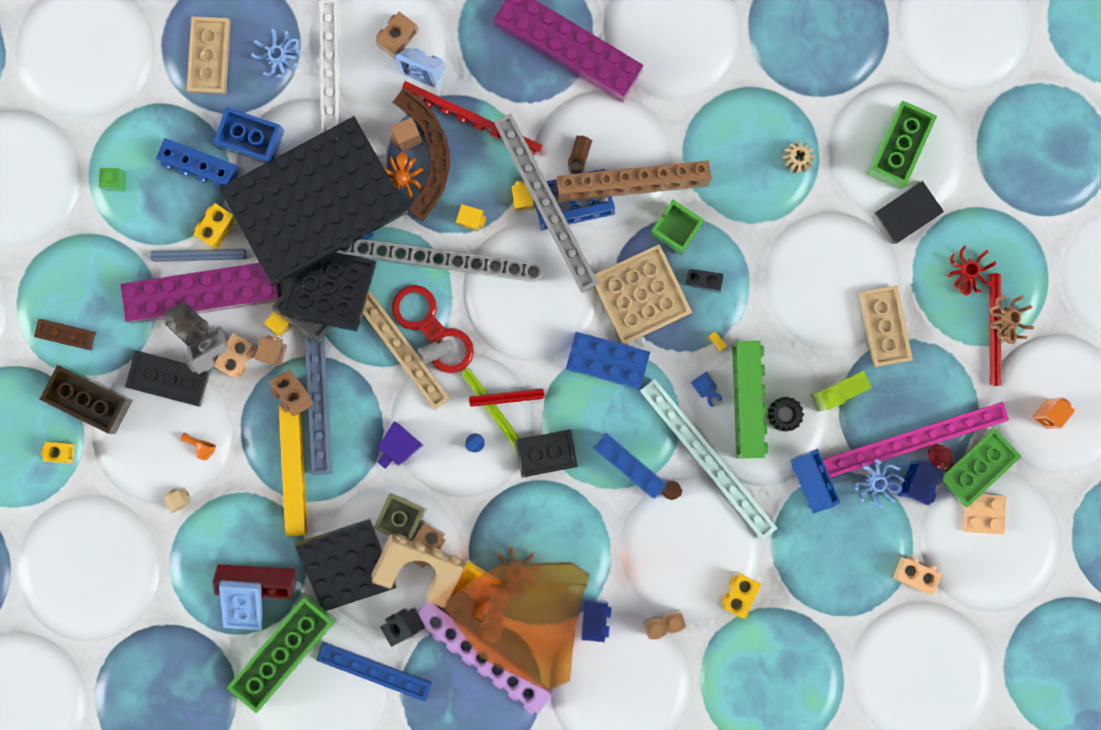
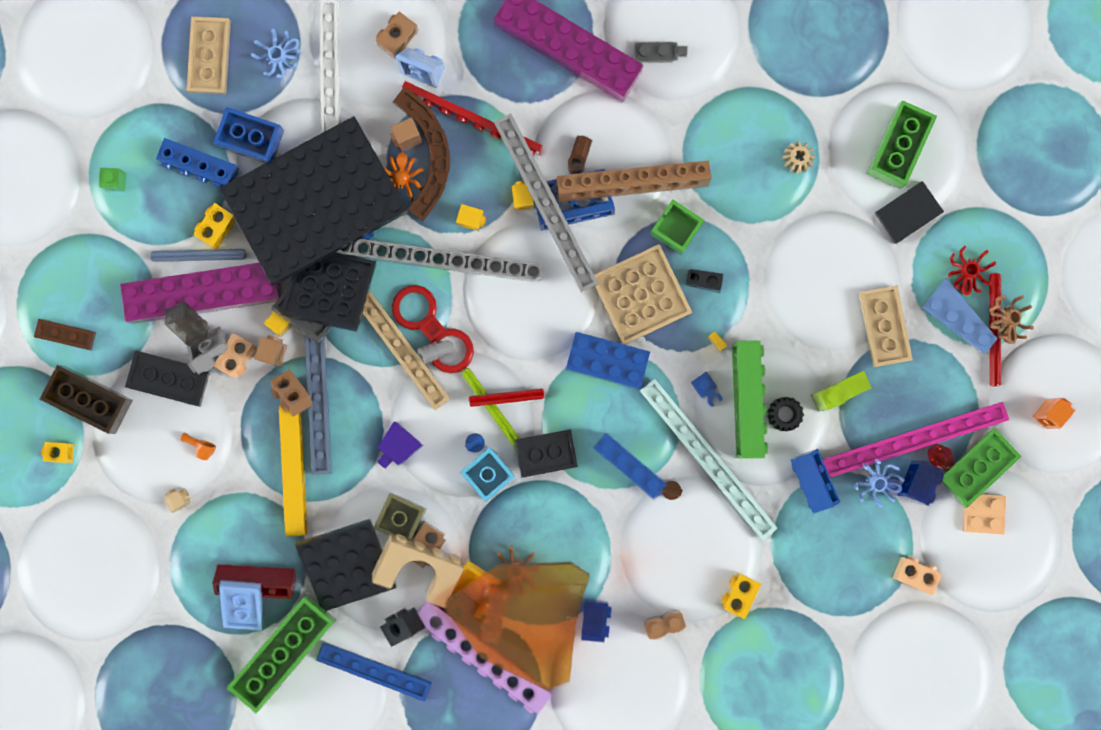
none -> medium azure brick [460,447,516,502]
none -> dark grey hinge [635,42,688,63]
none -> medium blue wing [921,278,997,355]

